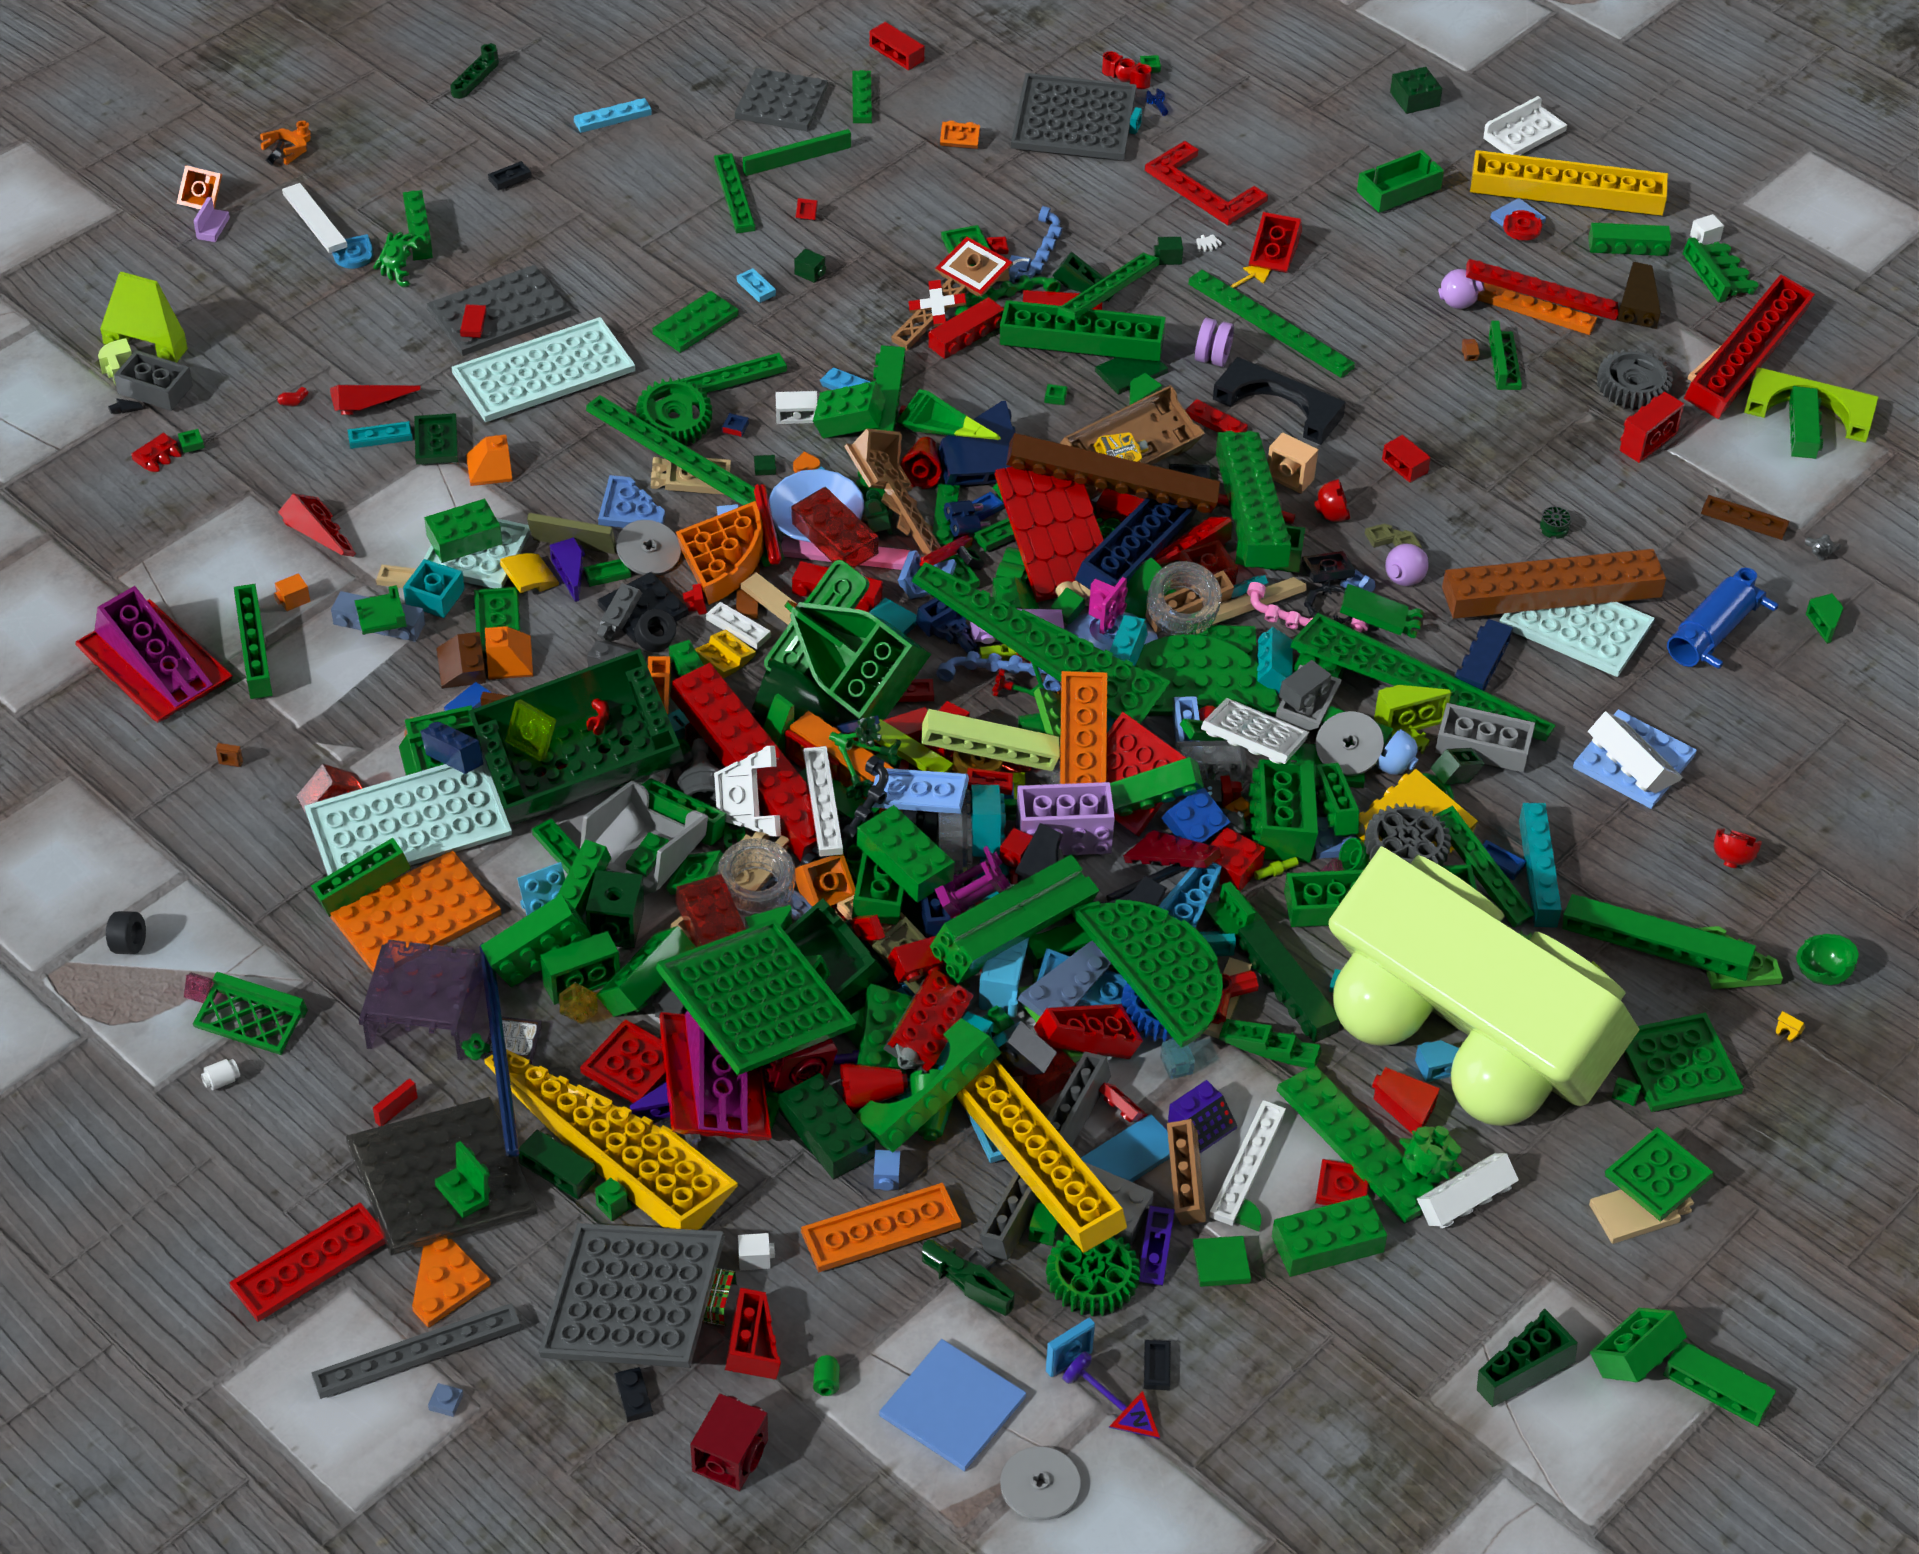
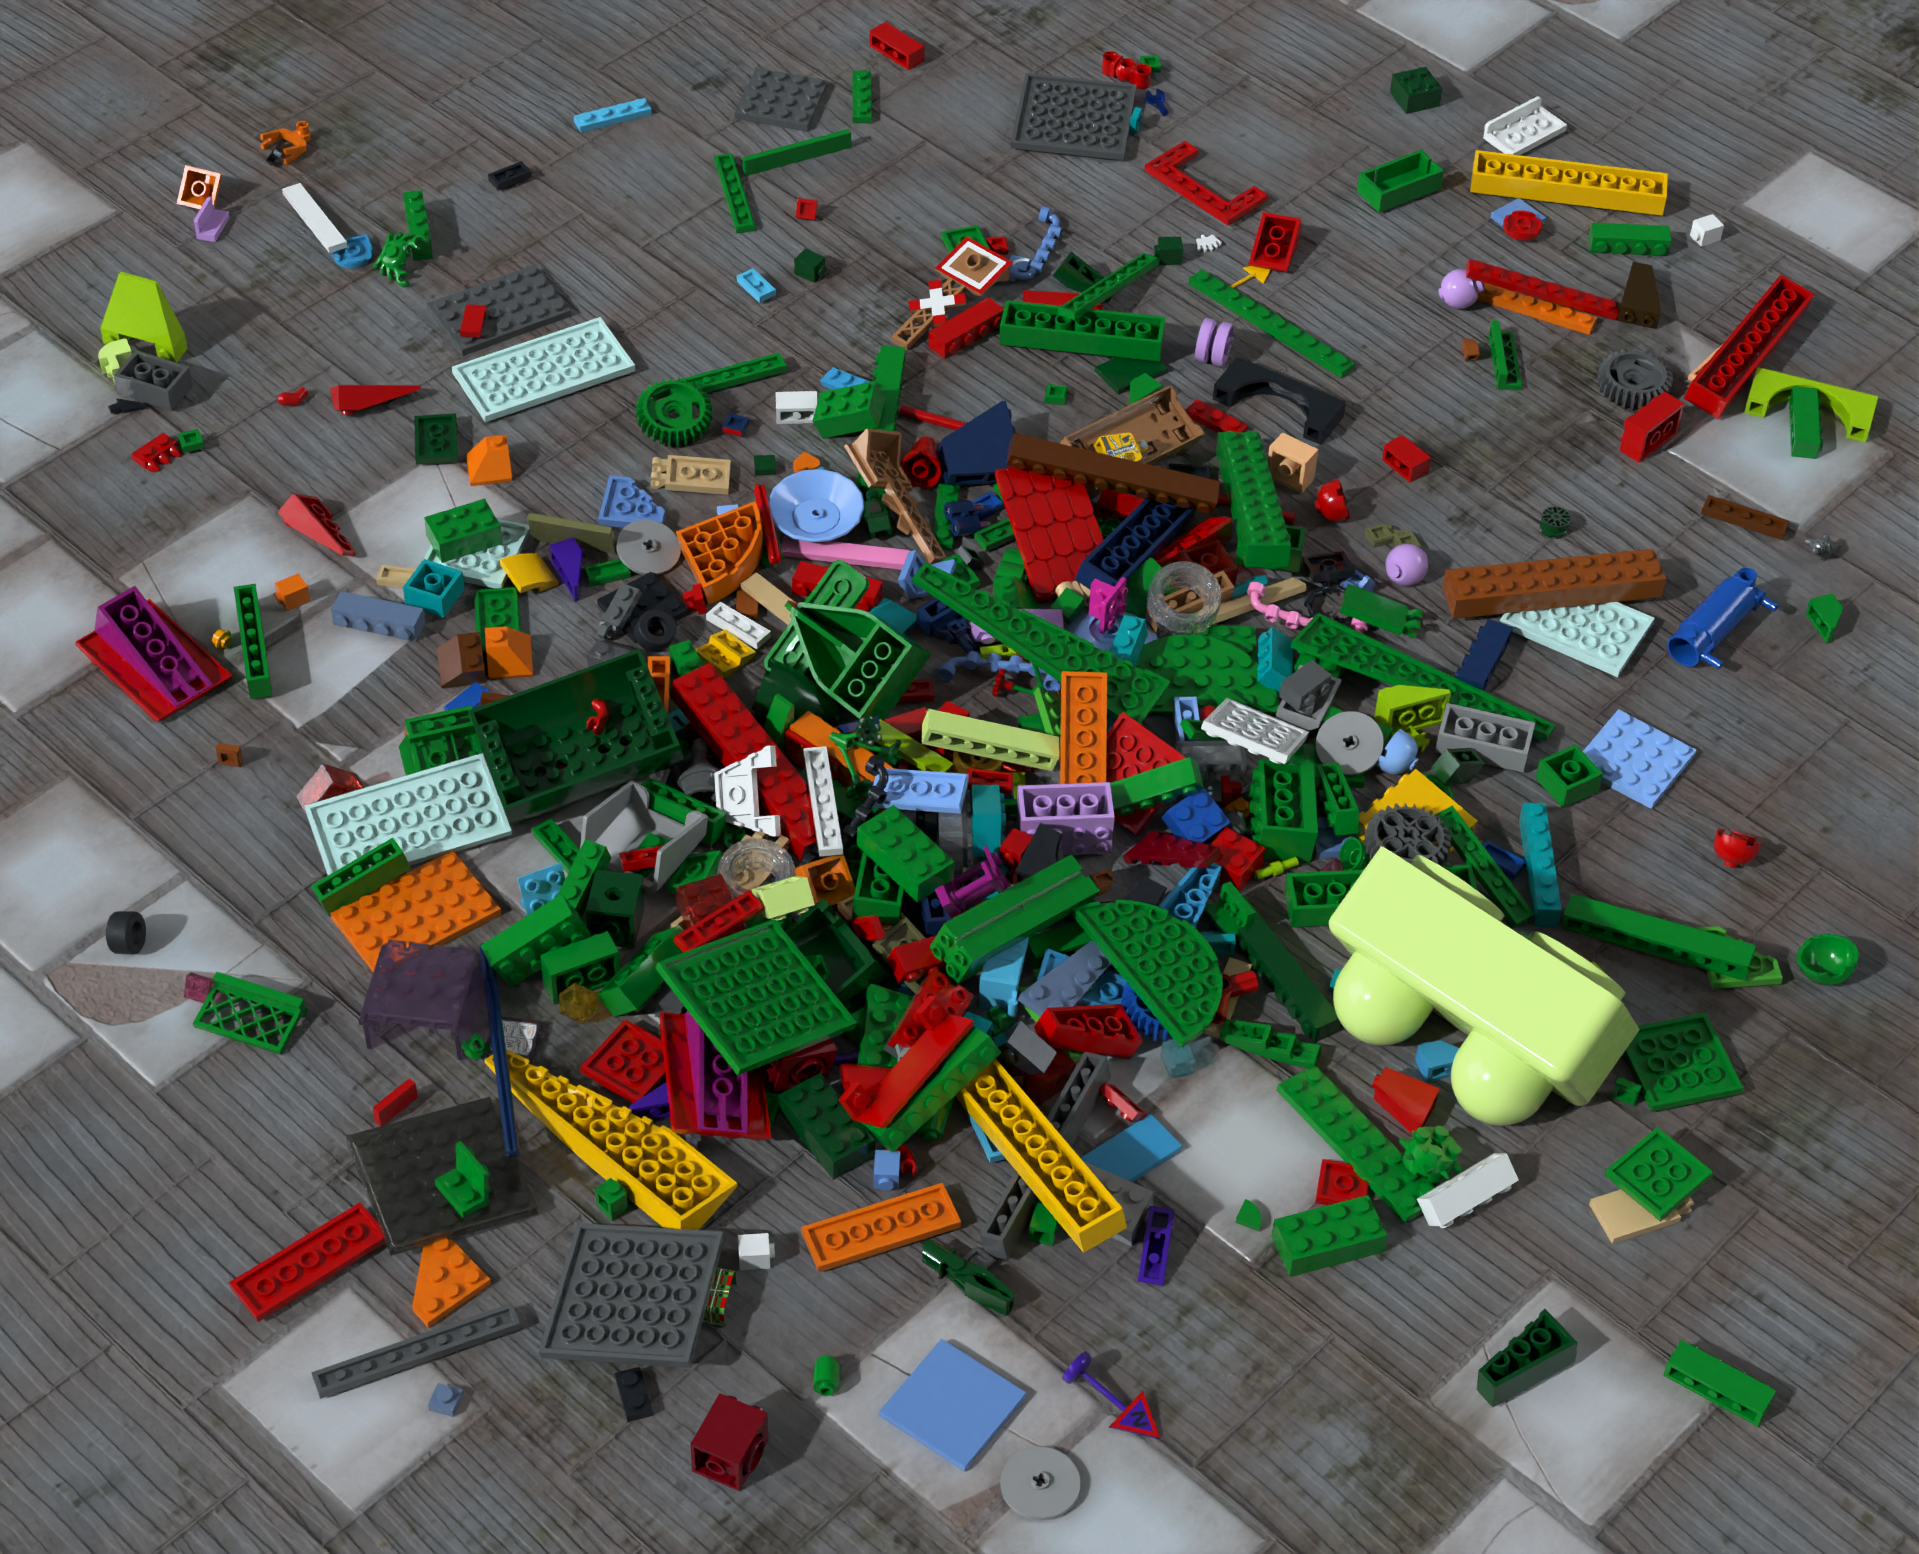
white brick [201,1059,240,1090] -> none
teal tile [347,421,413,449] -> none
green piece [354,585,406,635] -> none
dark blue brick [421,722,484,774] -> none
dark green beam [450,43,499,99] -> none
clear neon green tile [505,700,556,761] -> none
dark green brick [519,1129,597,1200] -> none
green plate [586,395,757,506] -> none
green plate [652,291,739,353] -> none
red wedge [725,1287,781,1380] -> none
clear red brick [791,486,879,568] -> none
green plate [896,389,1001,440] -> none
red axle [919,535,973,566] -> none
orange bracket [940,121,980,149] -> none
green bar [955,275,1061,316] -> none
green gear [1046,1235,1140,1316] -> none
dark azure tile [1046,1317,1095,1377] -> none
black bar [1106,863,1188,901] -> none
black tile [1143,1340,1171,1391] -> none
medium nougat brick [1167,1119,1206,1226] -> none
slope [1168,1080,1237,1153] -> none
green tile [1193,1236,1251,1287] -> none
white plate [1209,1100,1286,1226] -> none
white slope [1588,711,1683,793] -> none
green brick [1589,1307,1687,1383] -> none
green fence [1682,237,1759,302] -> none
yellow tile [1775,1011,1805,1042] -> none
none -> light orange plate [212,629,232,649]
none -> red plate [619,845,664,872]
none -> red plate [674,890,764,953]
none -> yellowish green slope [752,876,815,921]
none -> red bracket [838,995,975,1128]
none -> red piece [885,1144,917,1177]
none -> dark orange tile [1089,869,1113,897]
none -> green brick [1535,744,1603,808]

